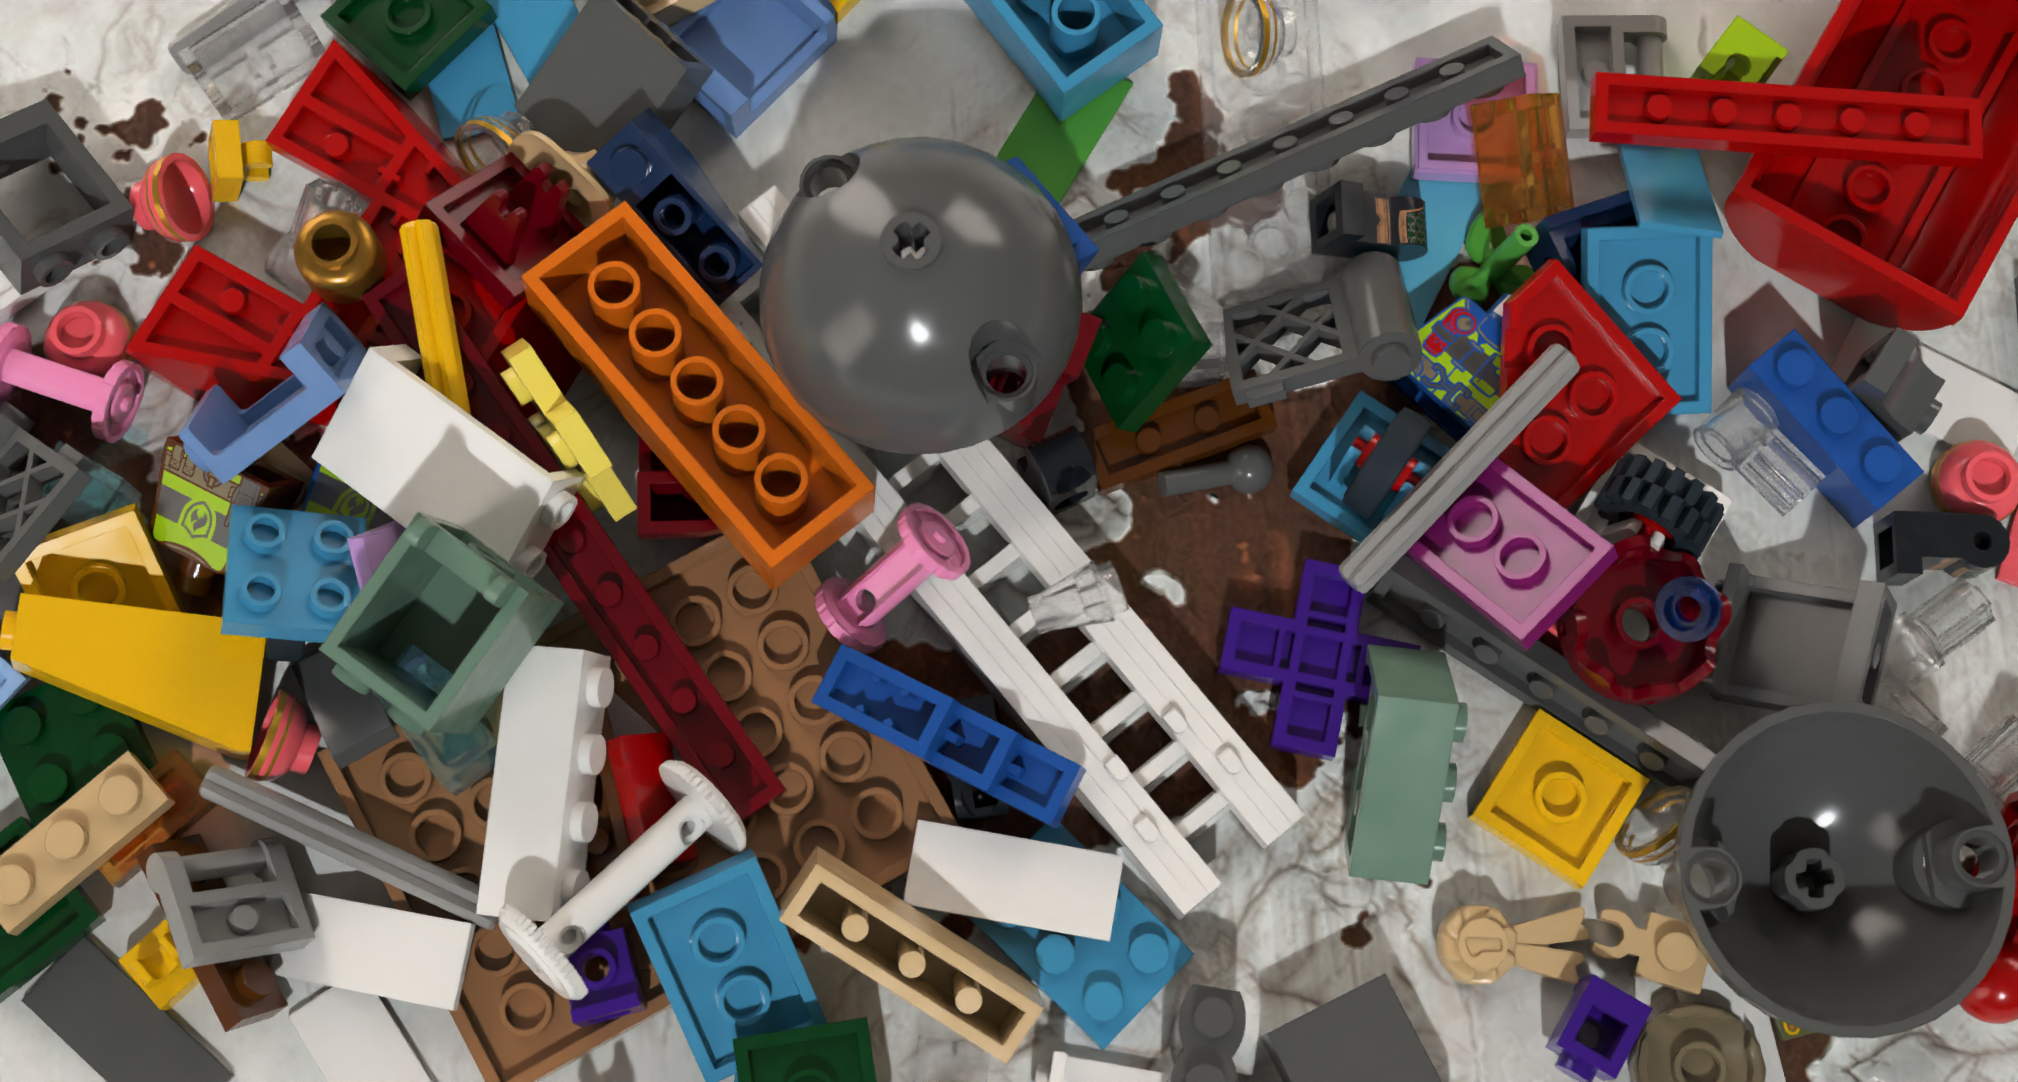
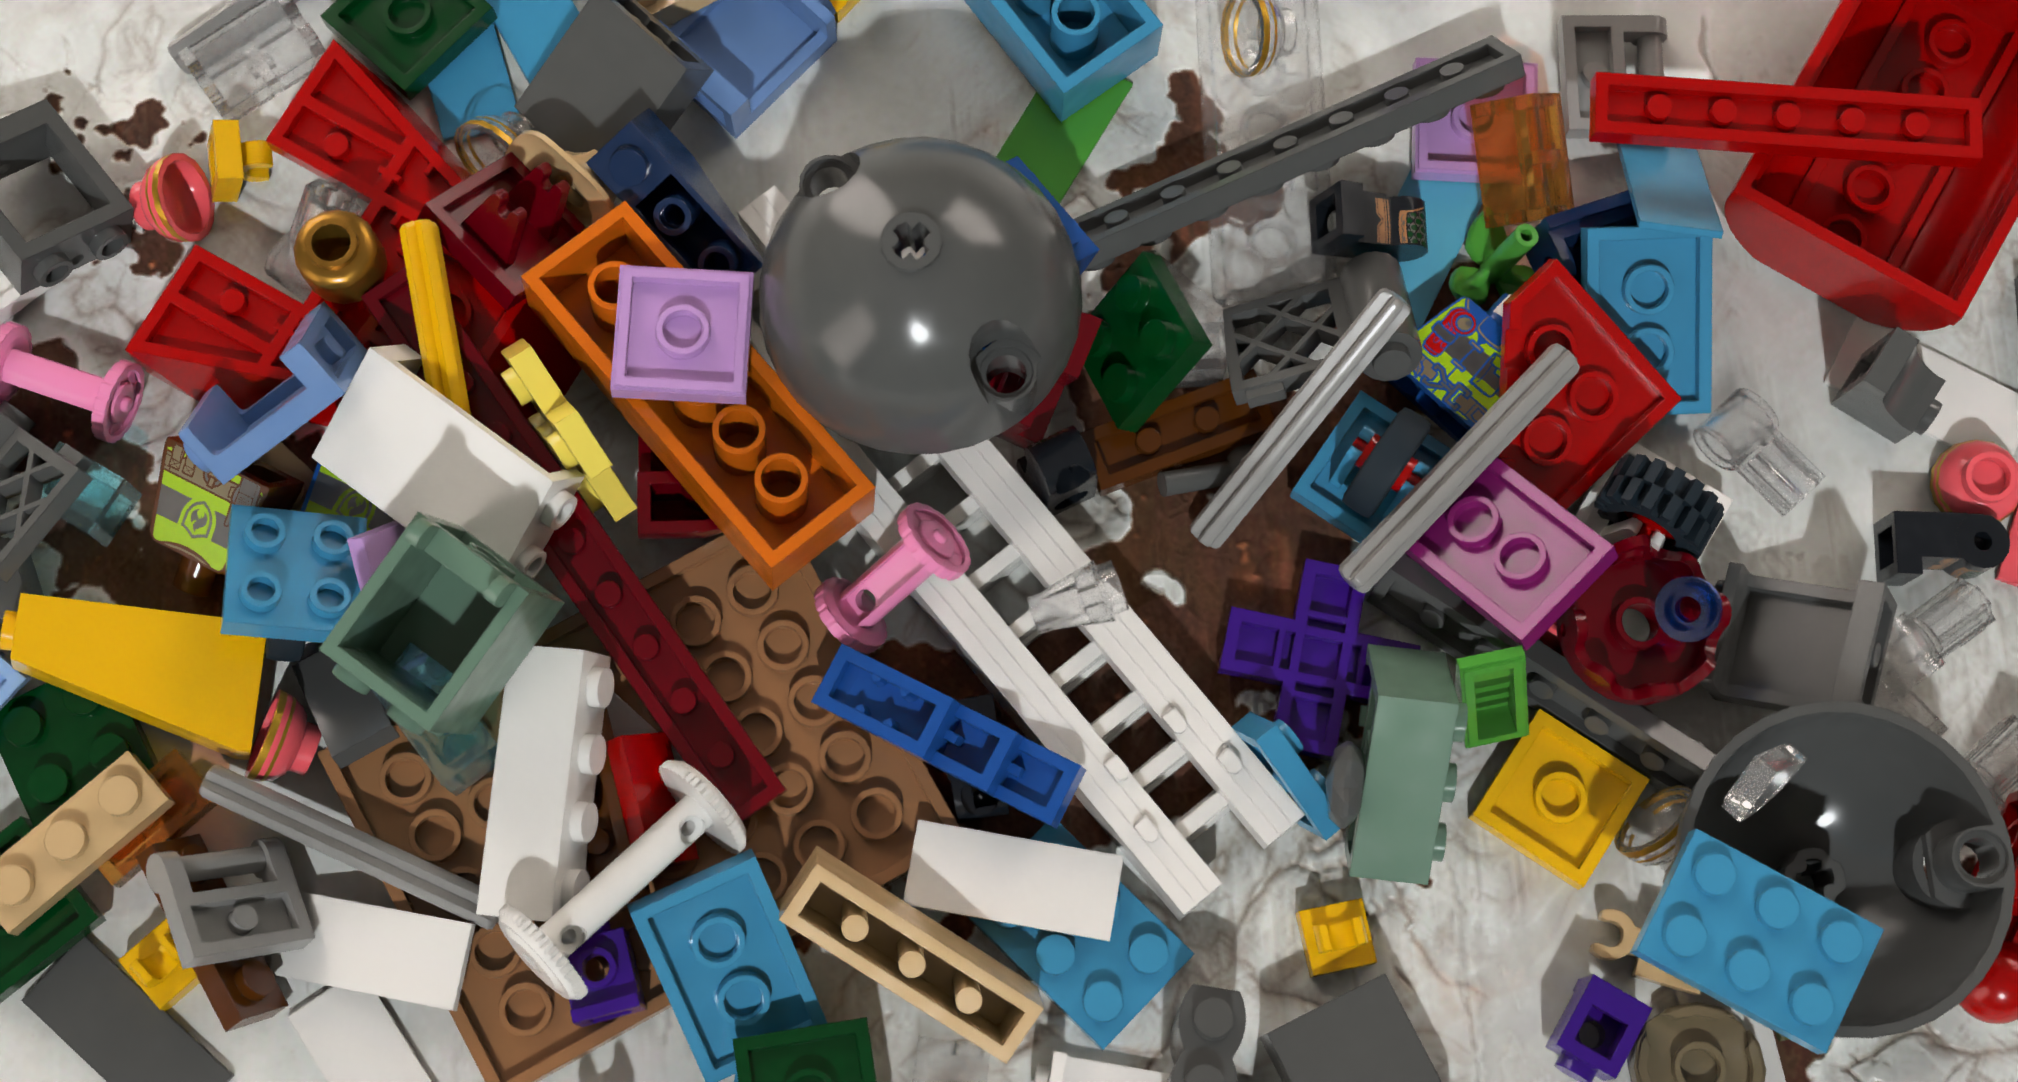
yellow tile [15,503,187,613] -> none
coral piece [43,300,135,378] -> none
tan piece [1437,905,1590,985] -> none
lime hinge [1691,15,1789,83] -> none
blue brick [1727,328,1924,529] -> none
none -> lavender plate [610,265,754,405]
none -> light grey axle [1190,288,1411,549]
none -> dark azure plate [1232,712,1341,840]
none -> yellow tile [1295,898,1377,978]
none -> dark grey rock [1325,741,1365,828]
none -> bright green slope [1455,645,1529,748]
none -> dark azure plate [1630,828,1884,1054]
none -> clear tile [1721,743,1808,822]

